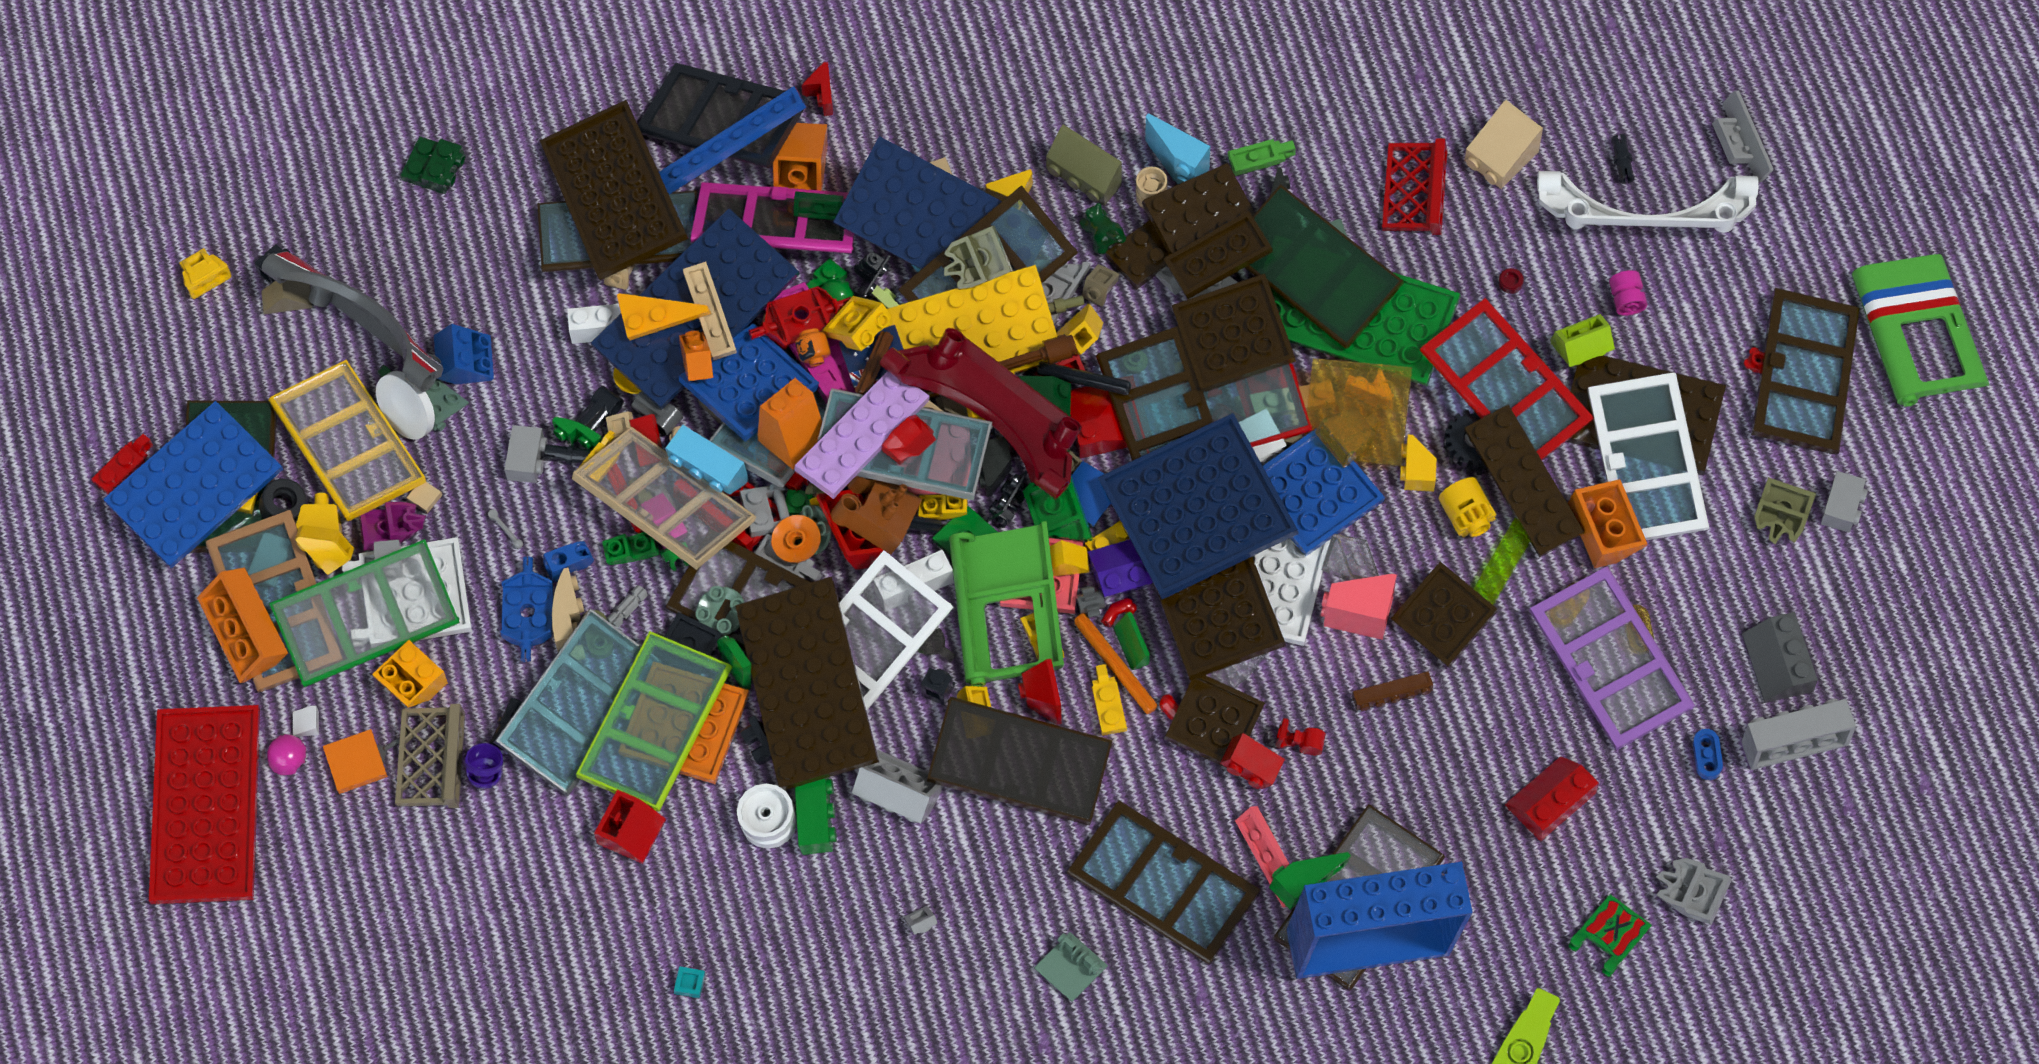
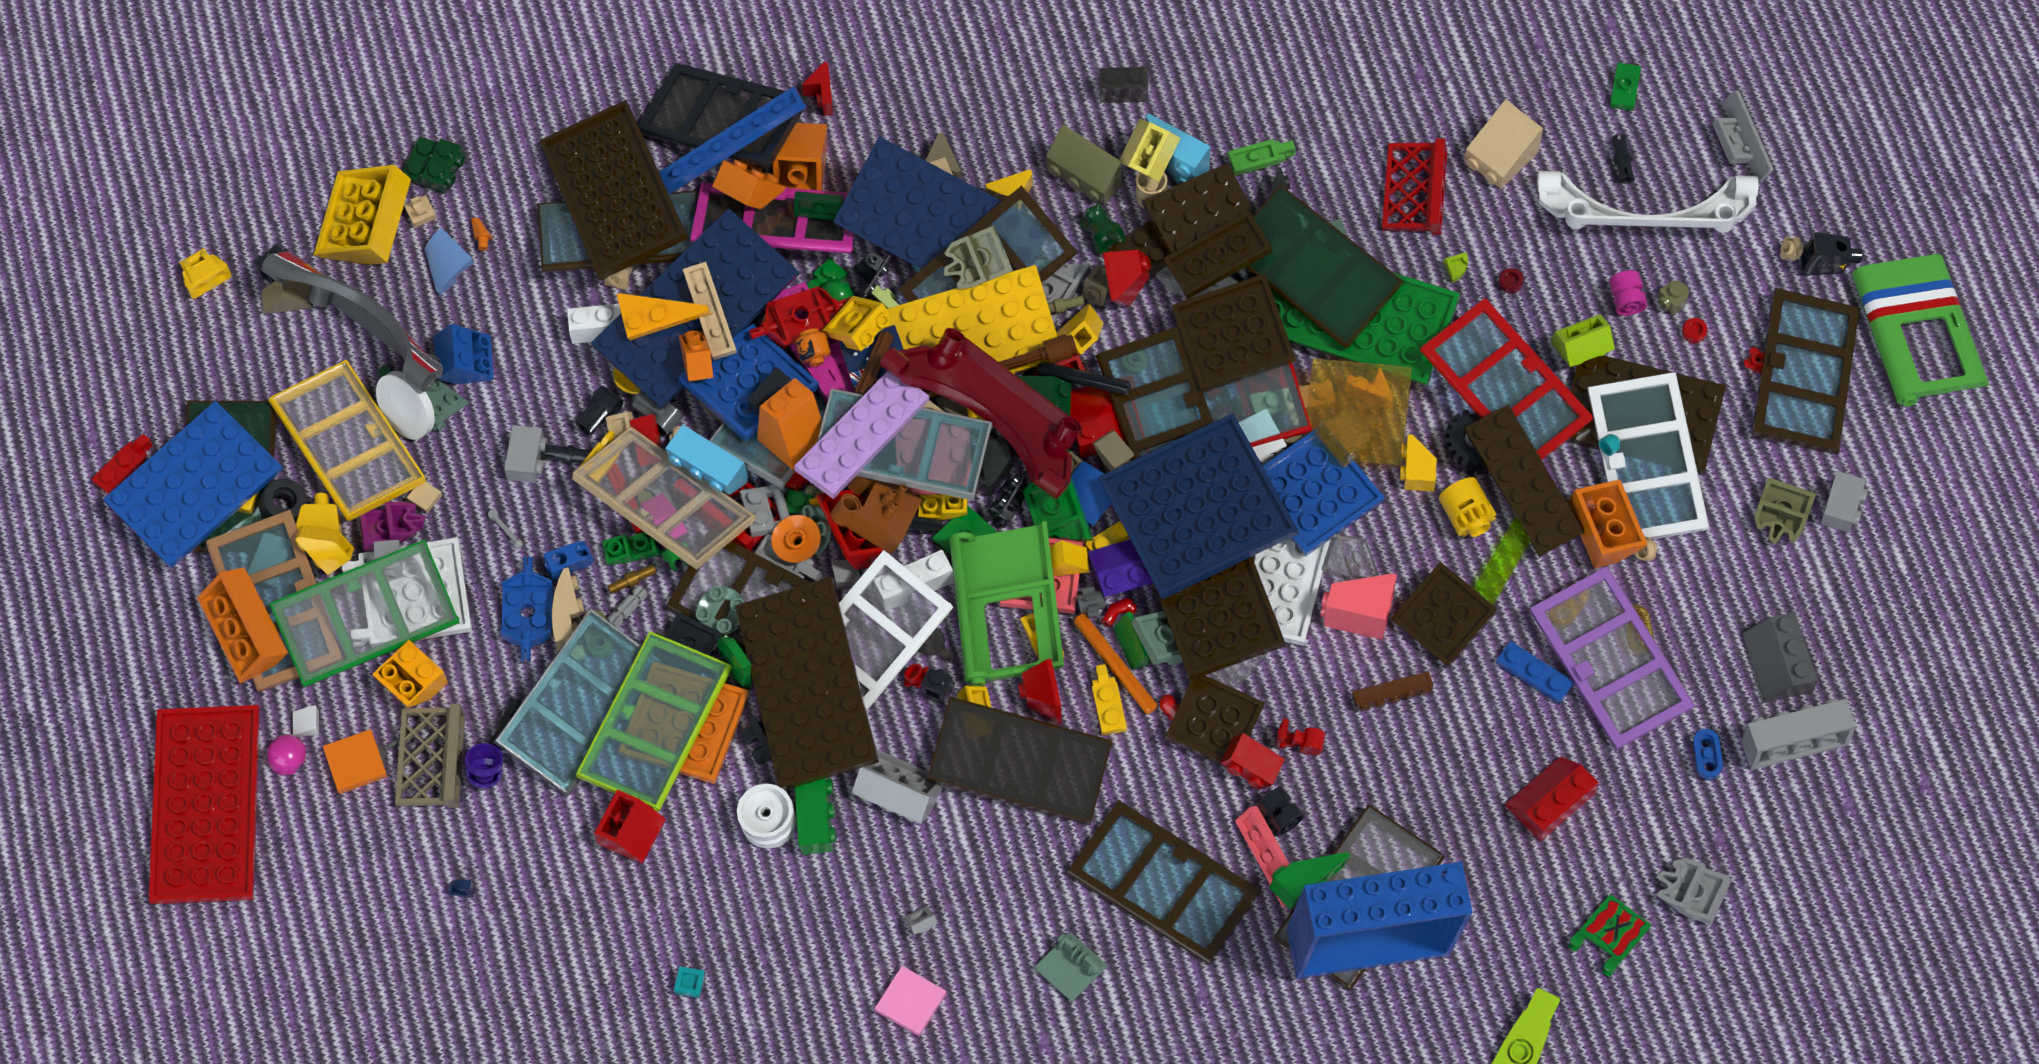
green slope [552,417,602,450] -> none
red slope [881,415,937,465] -> none
none -> yellow slope [313,165,411,265]
none -> tan tile [404,195,437,228]
none -> medium blue slope [425,228,474,296]
none -> dark blue tile [448,879,475,898]
none -> orange bar [471,218,493,251]
none -> pearl gold bar [607,564,657,595]
none -> orange slope [712,159,786,209]
none -> black slope [748,367,791,415]
none -> light grey slope [831,560,860,589]
none -> bright pink tile [874,966,947,1037]
none -> red plate [904,663,929,688]
none -> dark tan slope [926,132,961,179]
none -> dark tan slope [1093,430,1134,472]
none -> clear smoke brick [1100,67,1148,103]
none -> red slope [1103,250,1151,307]
none -> light yellow slope [1119,119,1181,182]
none -> sand green plate [1131,611,1183,665]
none -> black wheel [1257,786,1305,835]
none -> lime tile [1443,252,1468,283]
none -> blue plate [1496,641,1574,705]
none -> teal hinge [1598,434,1620,456]
none -> green plate [1610,62,1641,111]
none -> tan plate [1634,537,1657,561]
none -> olive plate [1657,281,1689,316]
none -> red tile [1682,318,1708,344]
none -> tan plate [1780,236,1803,261]
none -> black torso [1800,232,1862,276]

